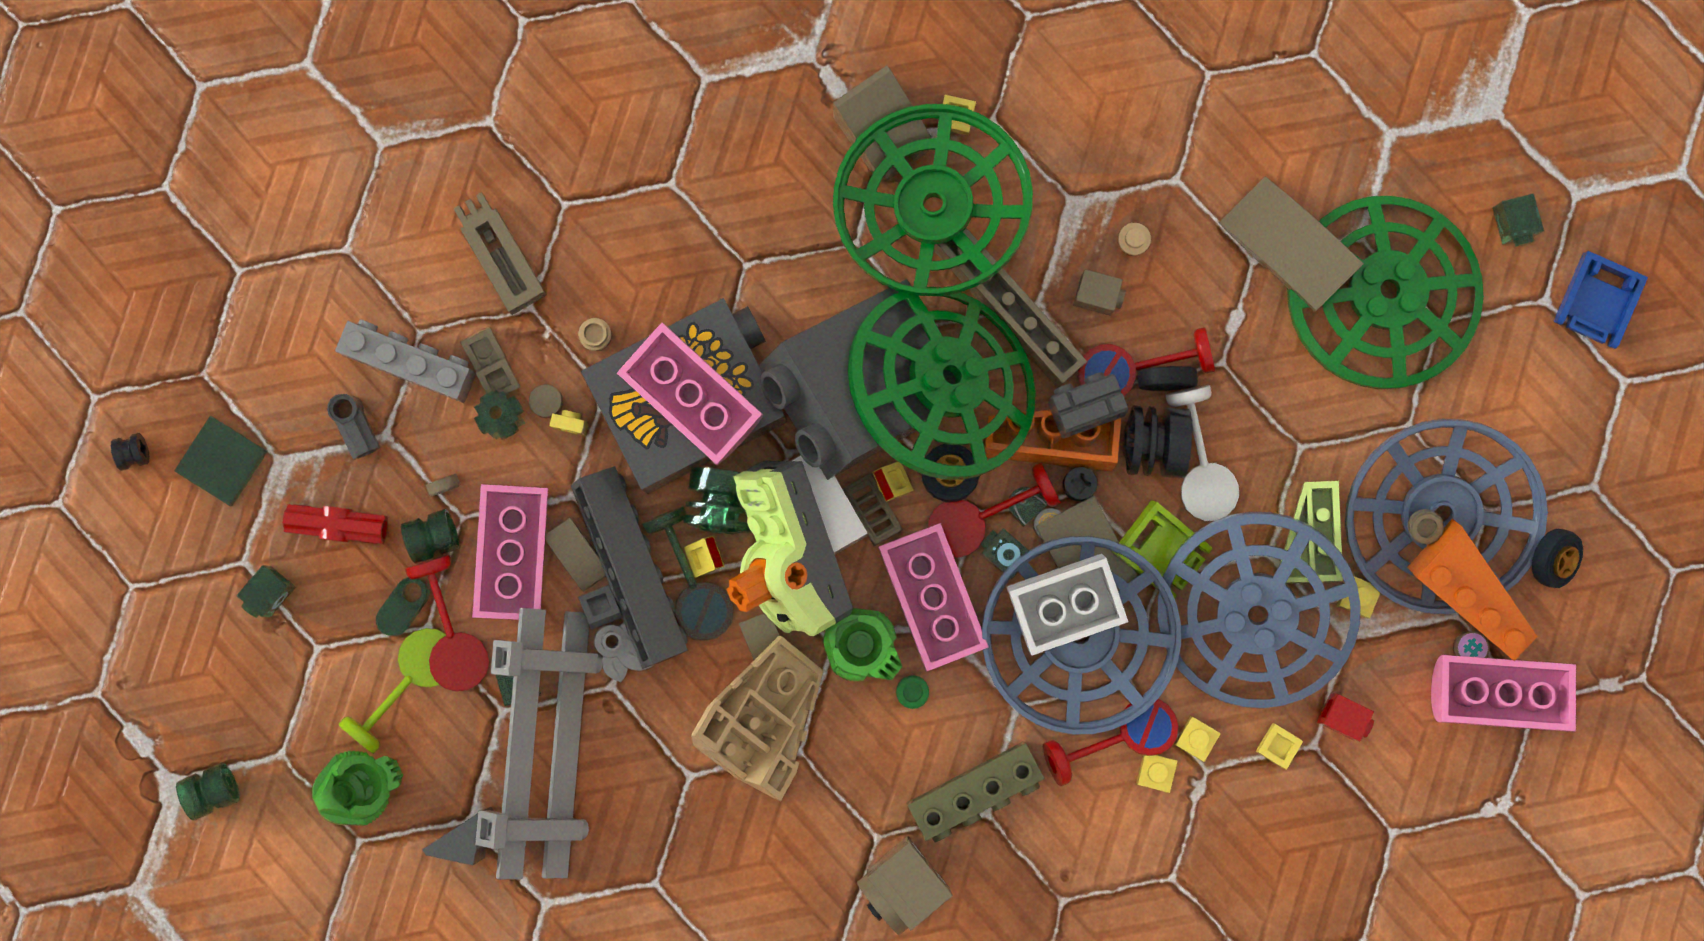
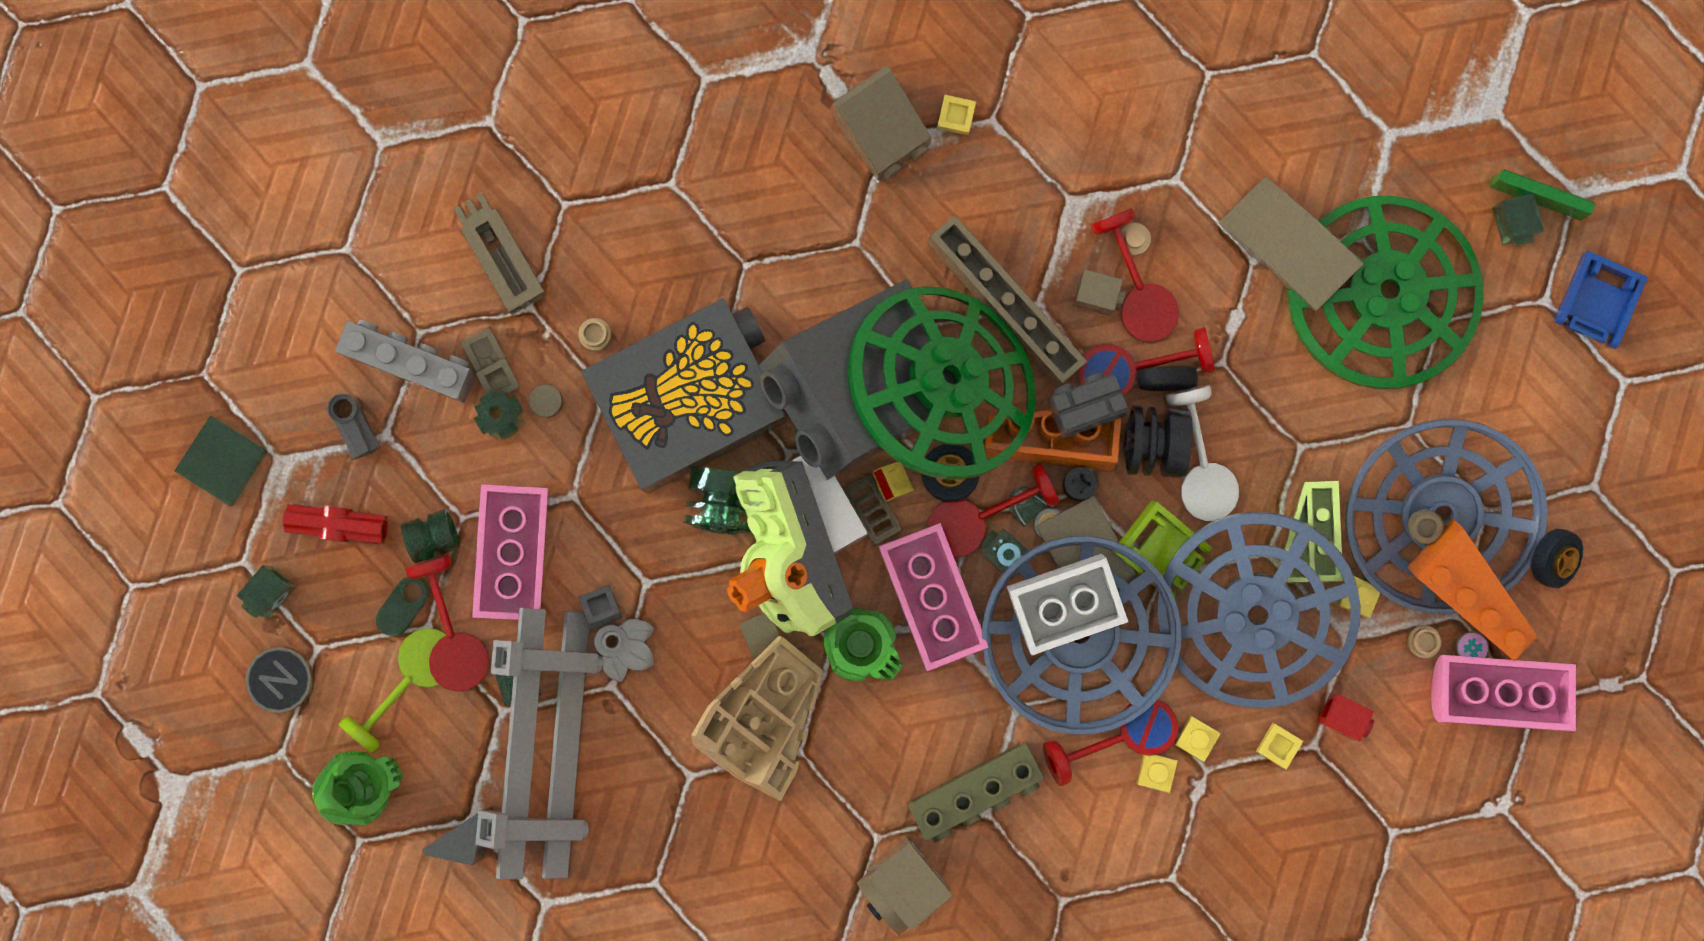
black wheel [111,433,150,471] -> none
clear green wheel [176,762,240,821] -> none
dark tan tile [425,474,460,497] -> none
dark tan slope [545,518,606,592] -> none
light yellow plate [549,410,588,436] -> none
dark grey brick [571,466,688,669] -> none
bright pink brick [617,322,763,465] -> none
clear green piece [642,506,734,641] -> none
light yellow plate [684,536,725,578] -> none
green dish [833,104,1033,296] -> none
green tile [896,675,929,709] -> none
none -> black tile [245,647,313,713]
none -> red piece [1090,208,1179,342]
none -> tan plate [1407,625,1442,658]
none -> green tile [1489,169,1595,221]

